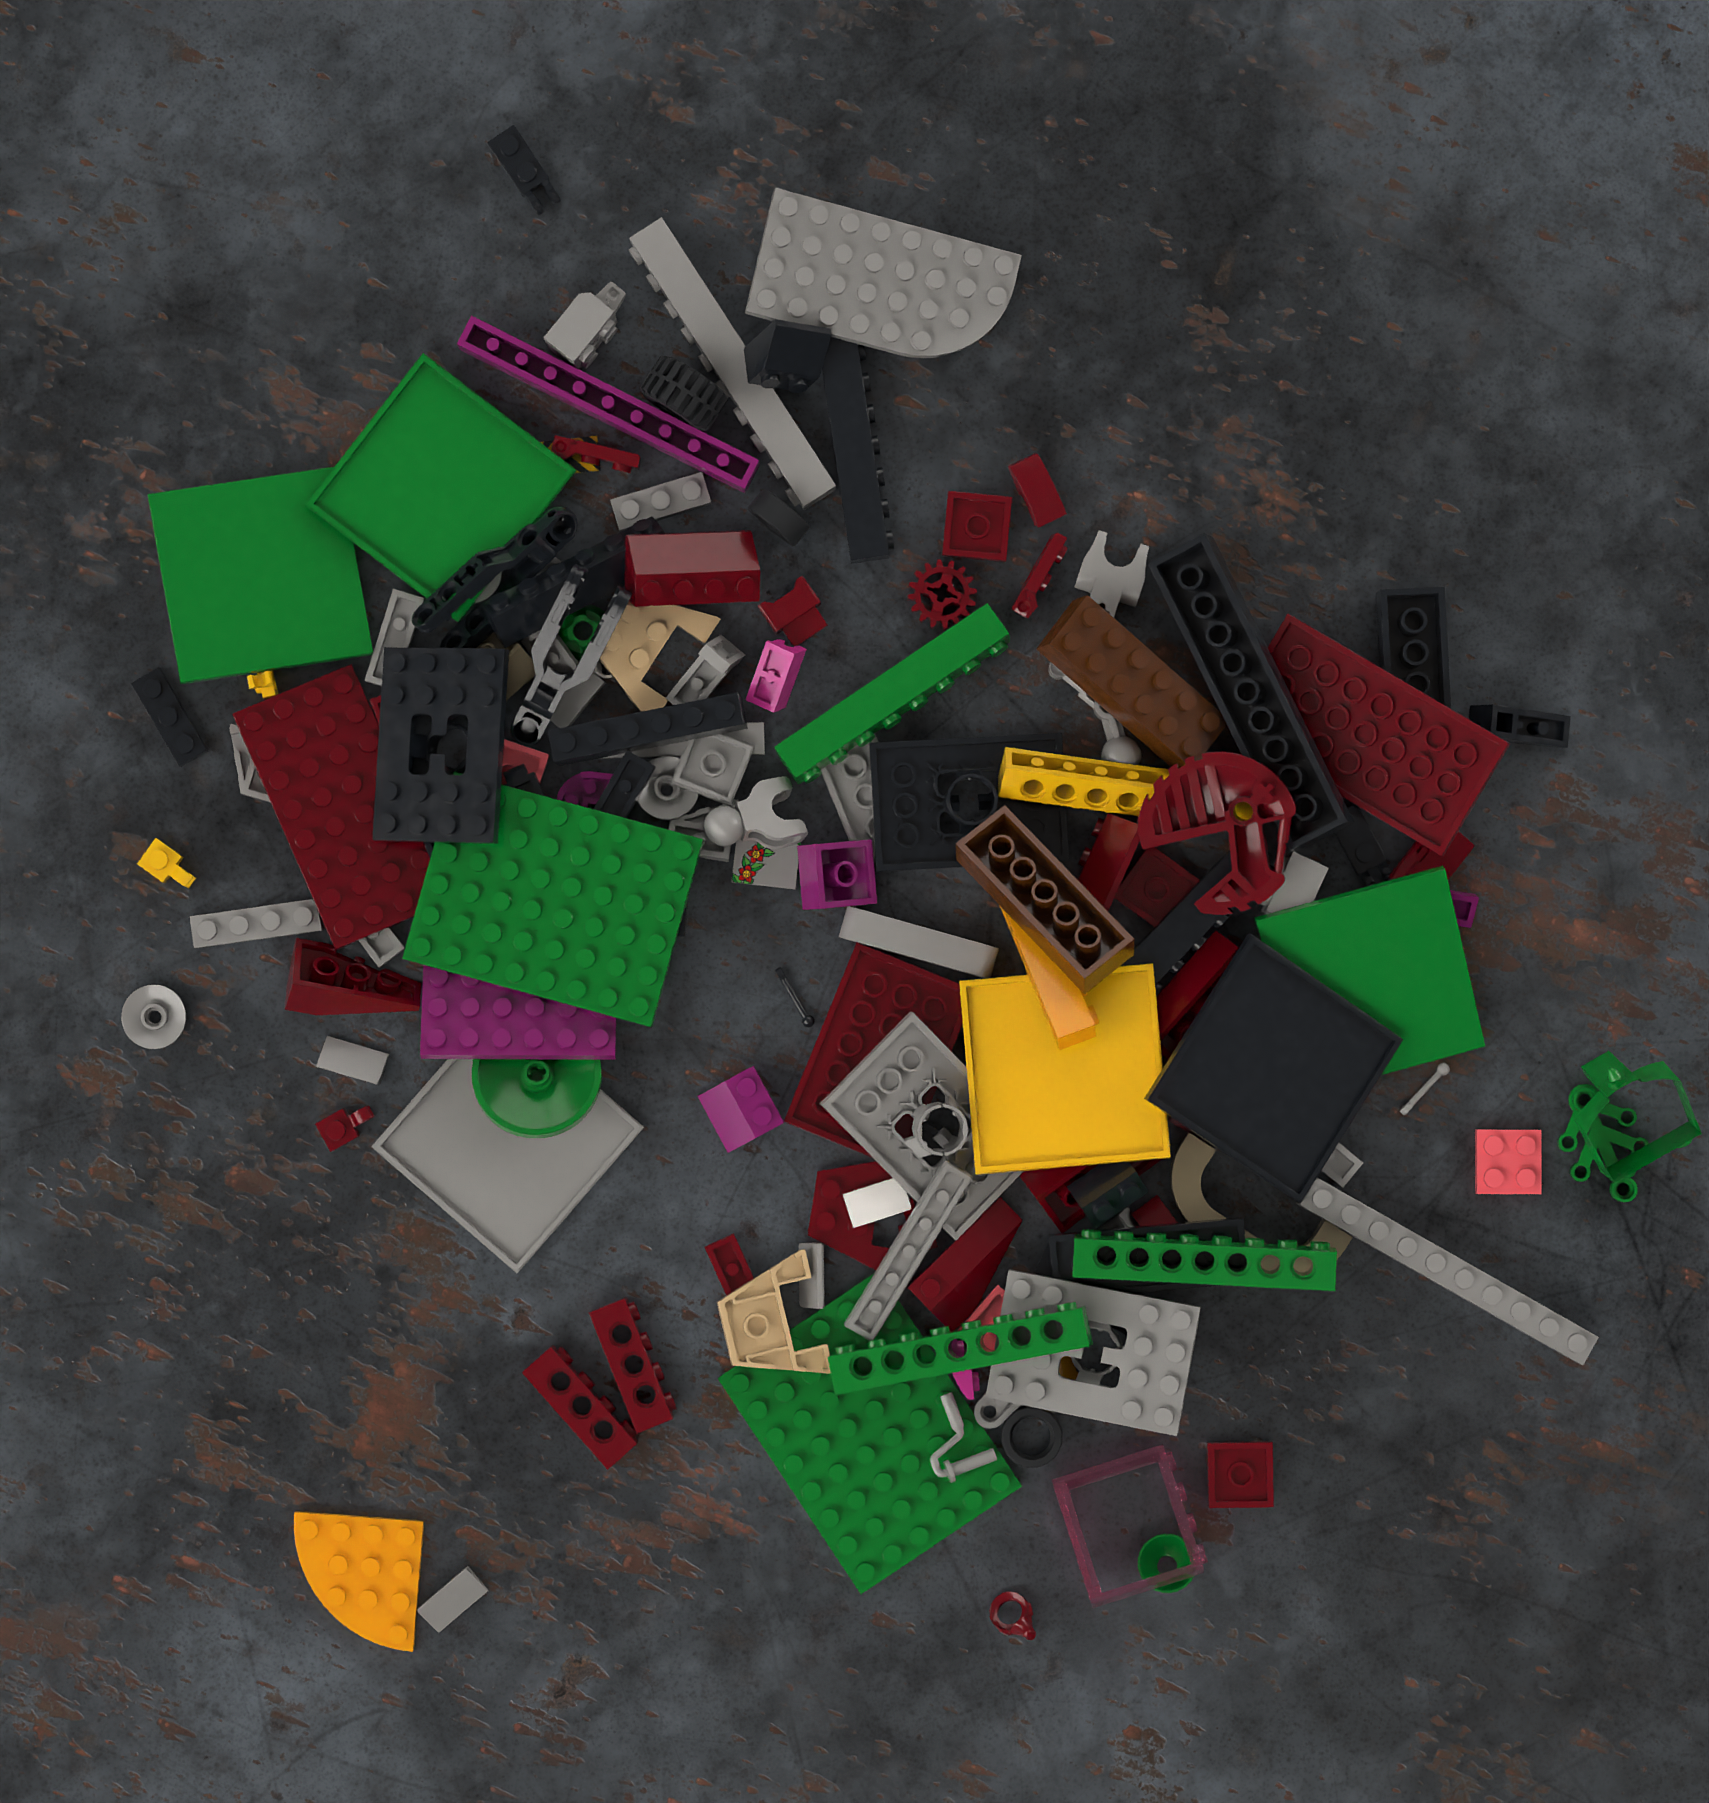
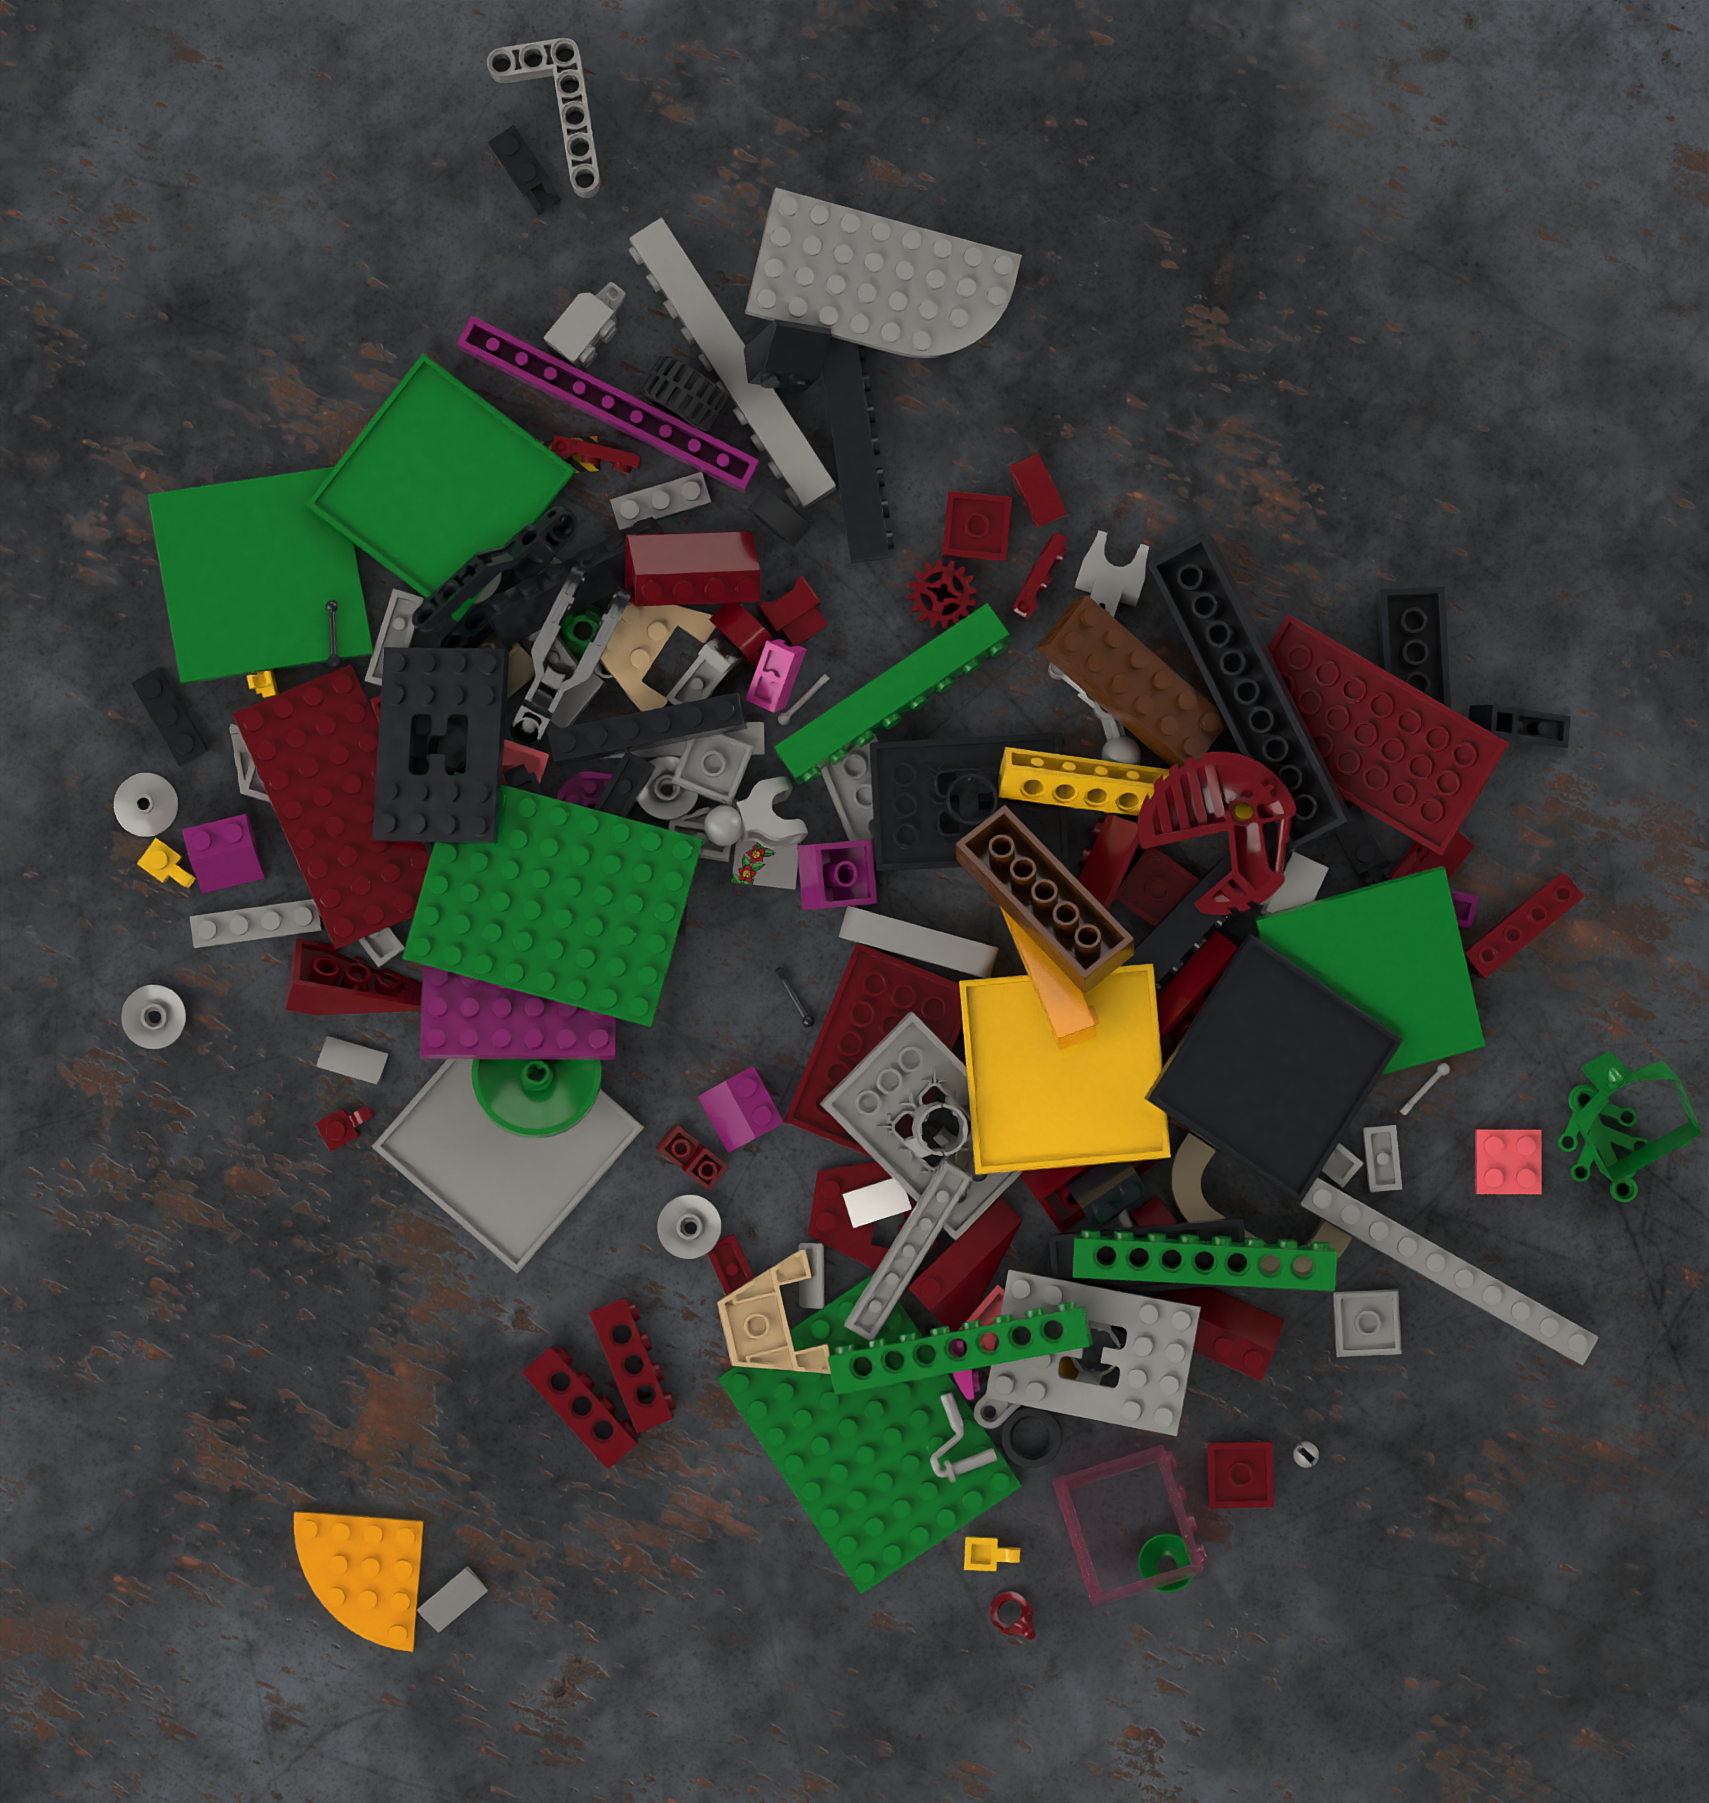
none -> light grey dish [114,773,178,837]
none -> magenta slope [182,814,265,894]
none -> black hinge [326,600,340,667]
none -> light grey beam [487,38,601,198]
none -> dark red slope [656,1123,729,1191]
none -> light grey dish [657,1195,722,1259]
none -> dark red brick [709,602,774,669]
none -> light grey hinge [778,674,830,725]
none -> yellow plate [964,1536,1021,1571]
none -> dark red slope [1153,1287,1284,1381]
none -> light grey hinge [1293,1441,1319,1468]
none -> light grey tile [1333,1289,1402,1357]
none -> light grey plate [1362,1125,1402,1192]
none -> dark red brick [1464,872,1585,979]

